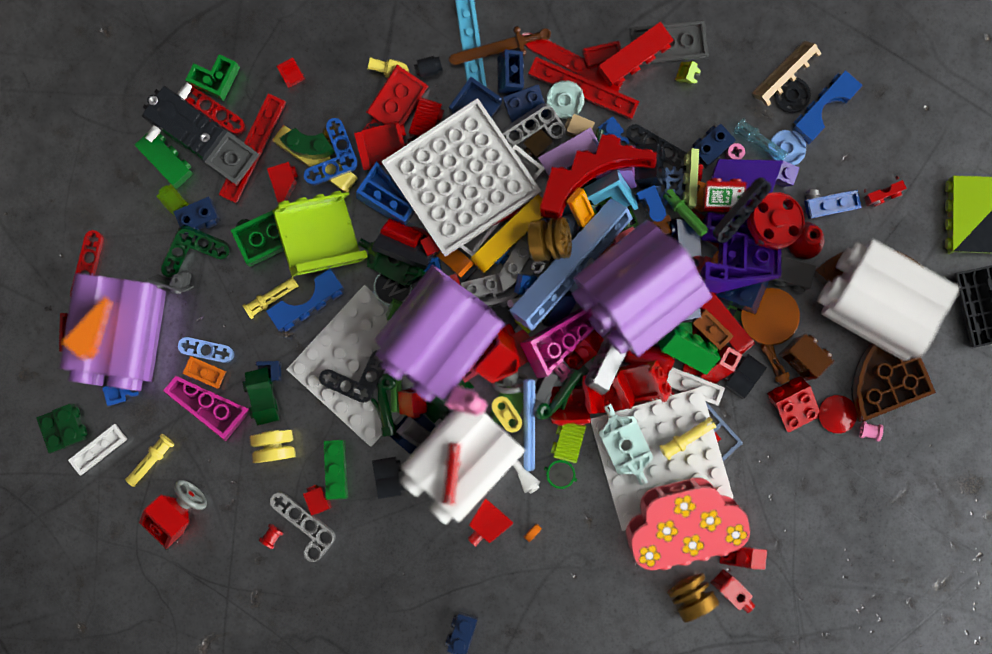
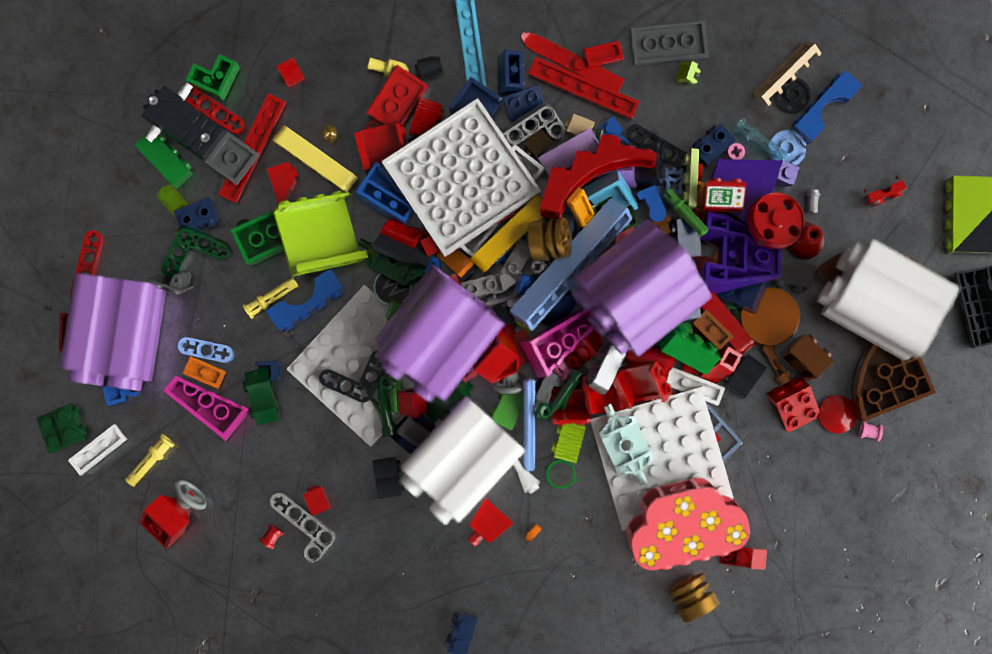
orange slope [62,297,113,361] -> none
light yellow wheel [249,430,296,463] -> none
dark green brick [280,127,335,159] -> none
blue beam [304,118,358,186] -> none
green brick [324,440,348,500] -> none
red pin [442,443,462,505] -> none
bright pink piece [446,386,486,415] -> none
reddish brown sword [449,26,551,65] -> none
light yellow plate [492,396,522,432] -> none
light aqua tile [546,81,584,119] -> none
red brick [597,22,674,87] -> none
light yellow pin [659,417,716,461] -> none
torso [710,569,755,613] -> none
black beam [713,177,771,243] -> none
tile [804,189,862,219] -> none

